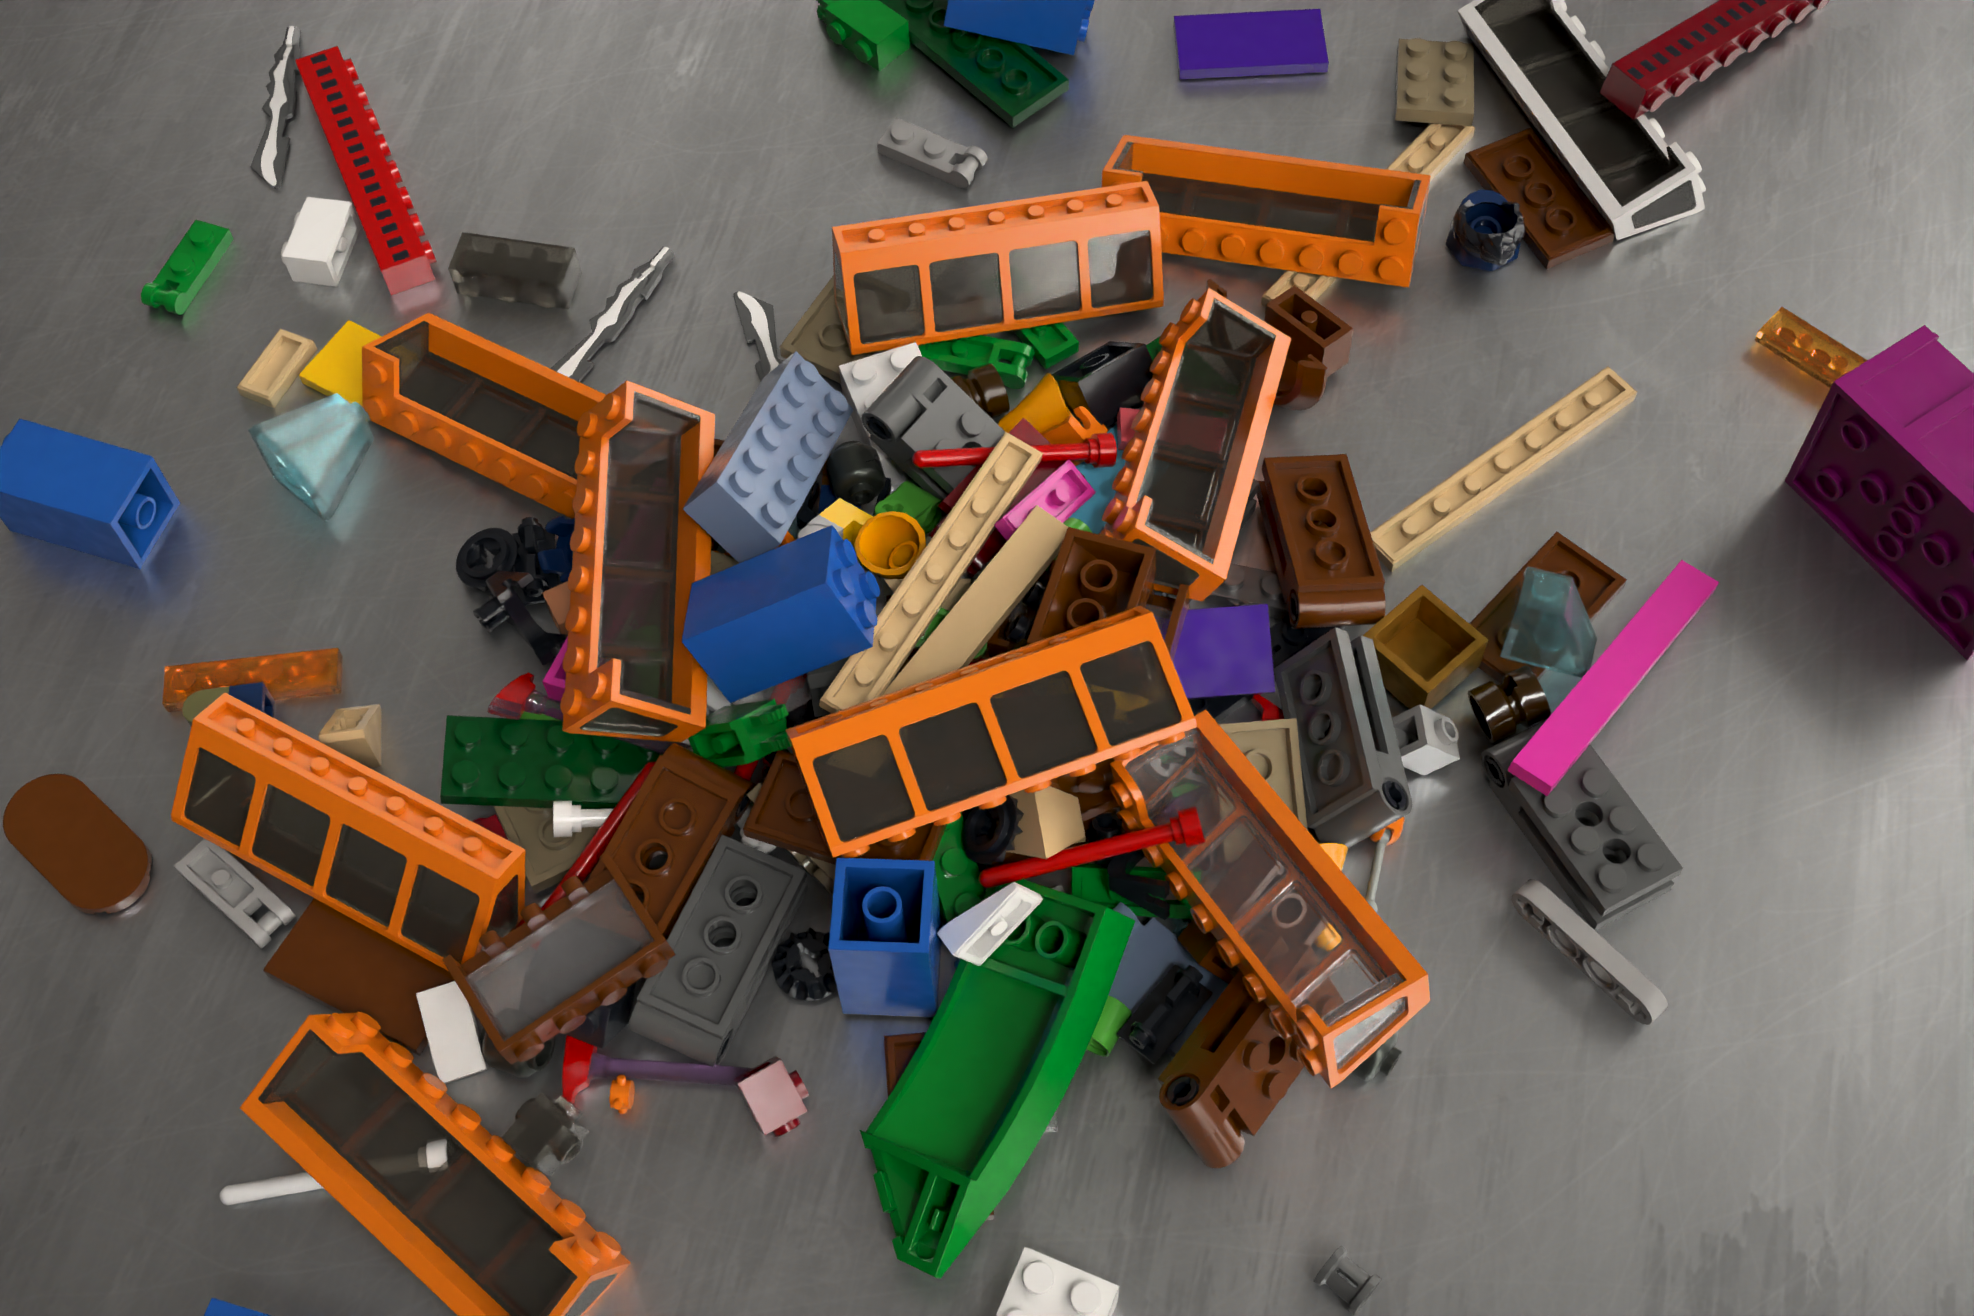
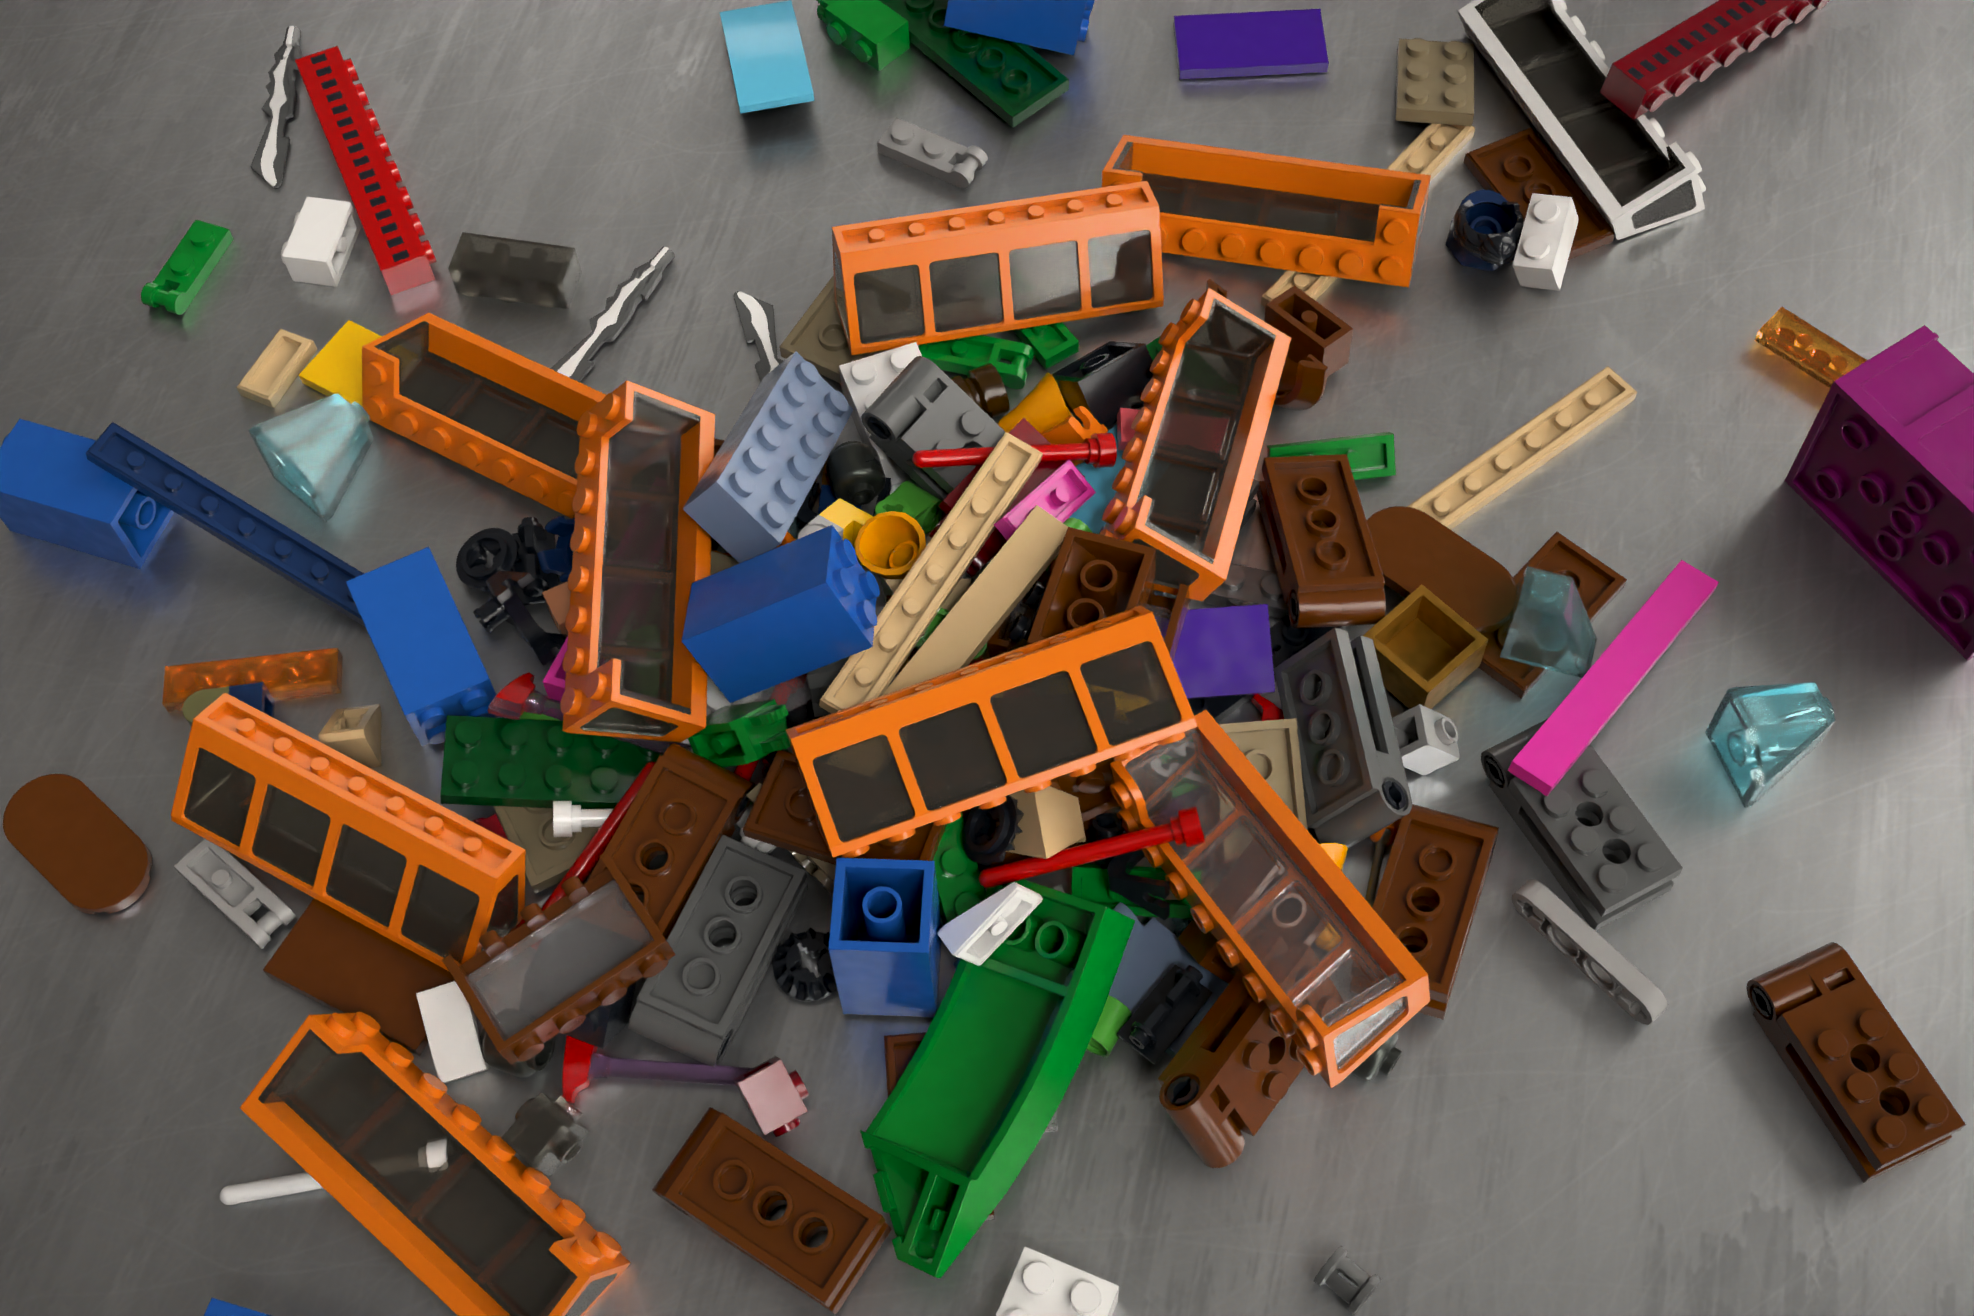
orange piece [609,1074,635,1114] -> none
dark brown wheel [1468,666,1551,743] -> none
none -> dark blue tile [86,422,365,627]
none -> blue brick [346,547,500,746]
none -> reddish brown hinge [652,1107,892,1315]
none -> medium azure slope [720,0,815,114]
none -> green plate [1267,432,1396,480]
none -> reddish brown hinge [1351,804,1499,1020]
none -> reddish brown tile [1367,506,1517,634]
none -> white brick [1512,193,1579,291]
none -> clear light blue slope [1705,682,1836,808]
none -> reddish brown hinge [1746,942,1966,1183]

